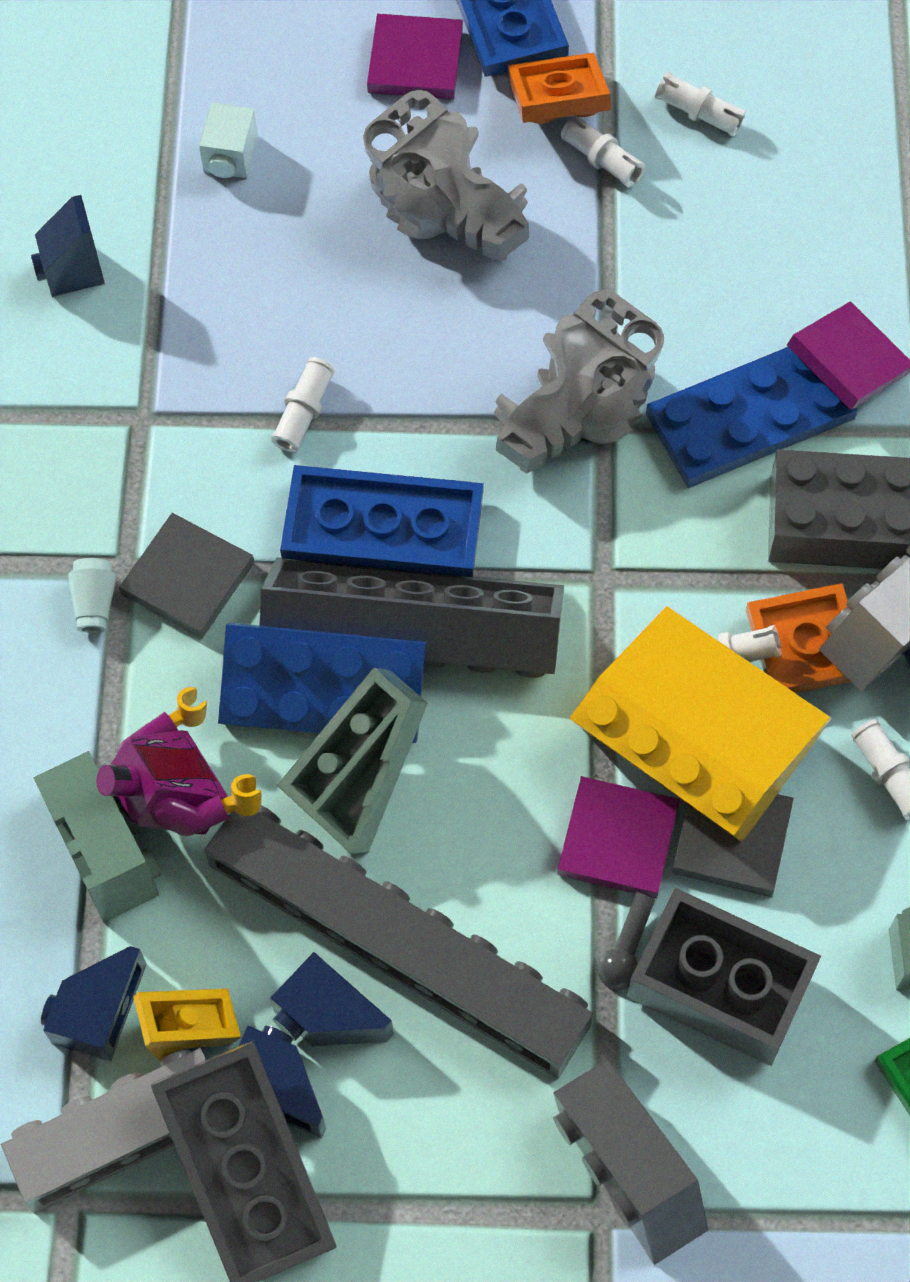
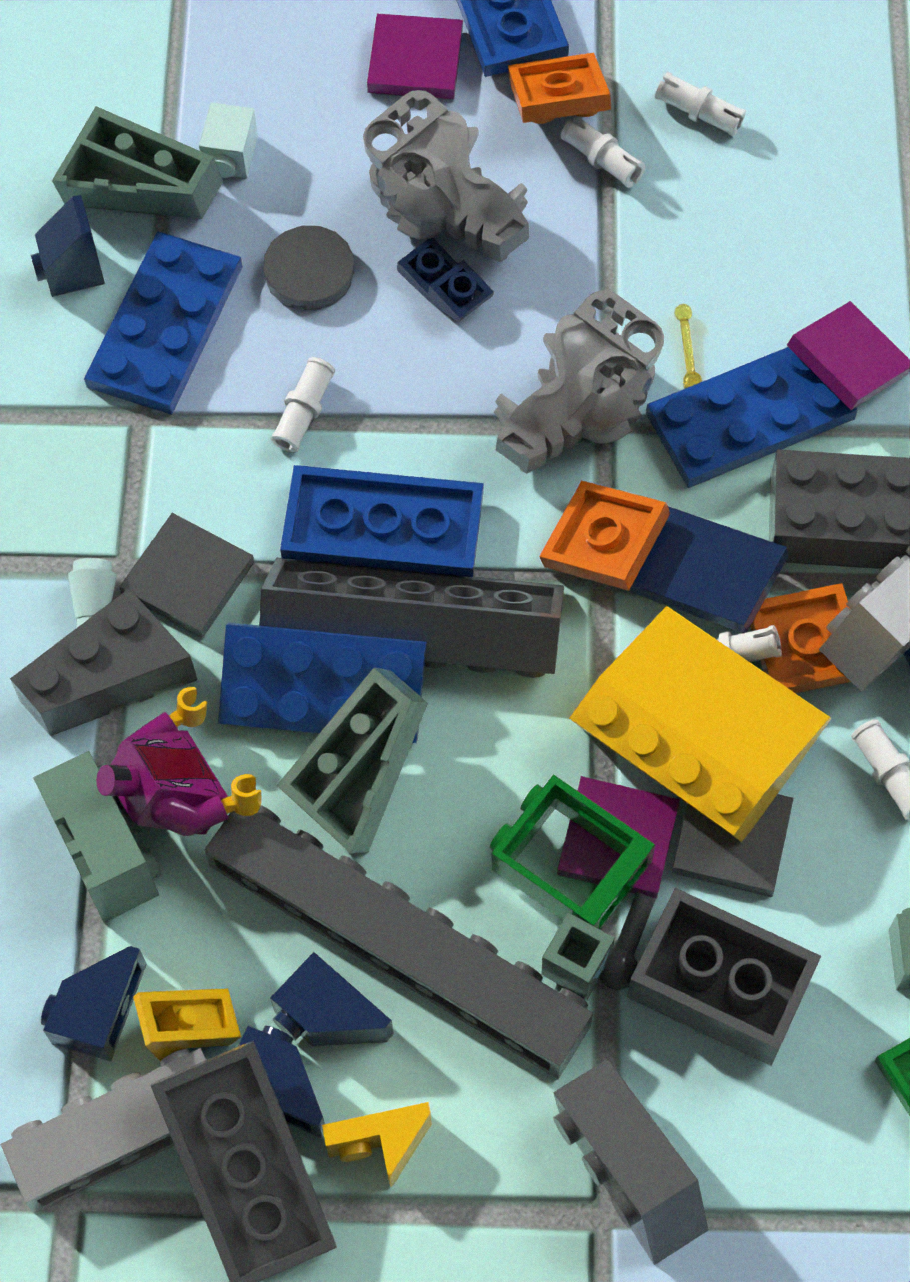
none -> dark grey wedge [10,589,197,736]
none -> sand green wedge [52,106,223,219]
none -> blue plate [84,231,243,415]
none -> dark grey tile [263,225,354,310]
none -> yellow slope [322,1102,432,1187]
none -> dark blue slope [397,238,494,322]
none -> green window [490,774,655,930]
none -> orange plate [539,480,670,591]
none -> sand green brick [541,913,615,1000]
none -> dark blue tile [622,506,788,633]
none -> clear yellow hinge [674,303,702,389]

